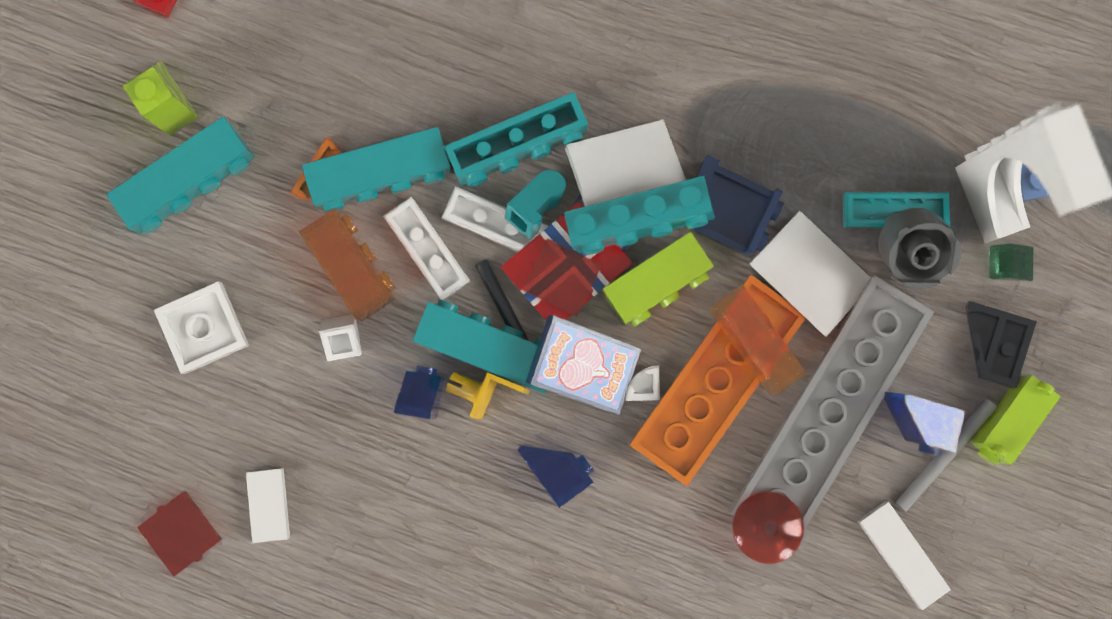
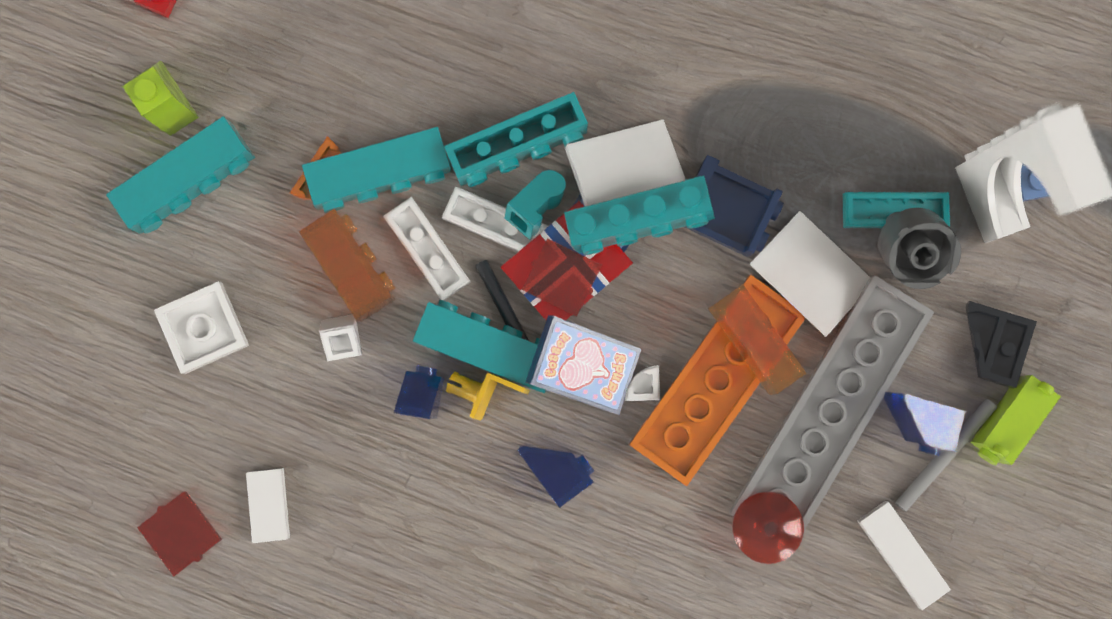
lime brick [601,232,714,327] -> none
clear green slope [989,243,1033,281] -> none

